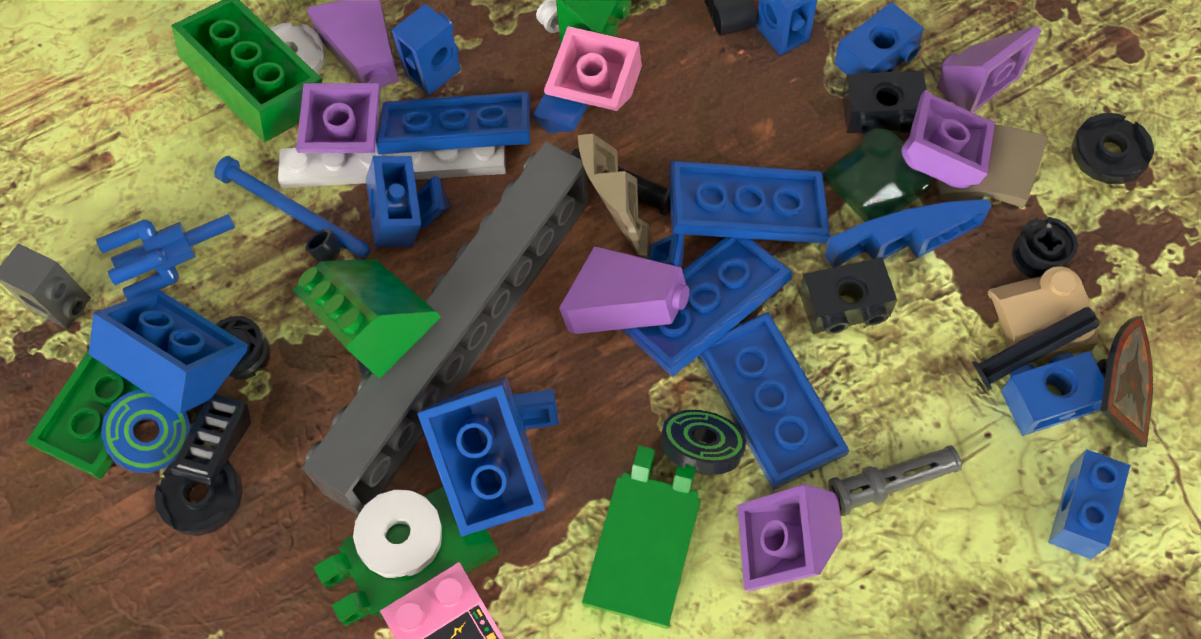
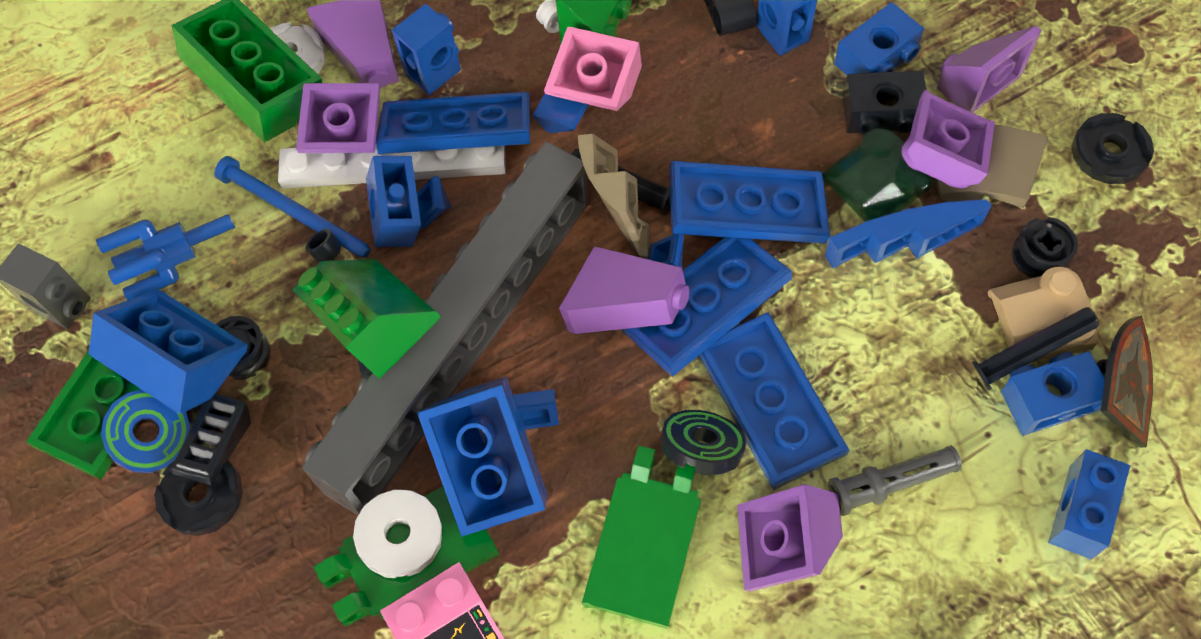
black brick [799,257,897,334] -> none

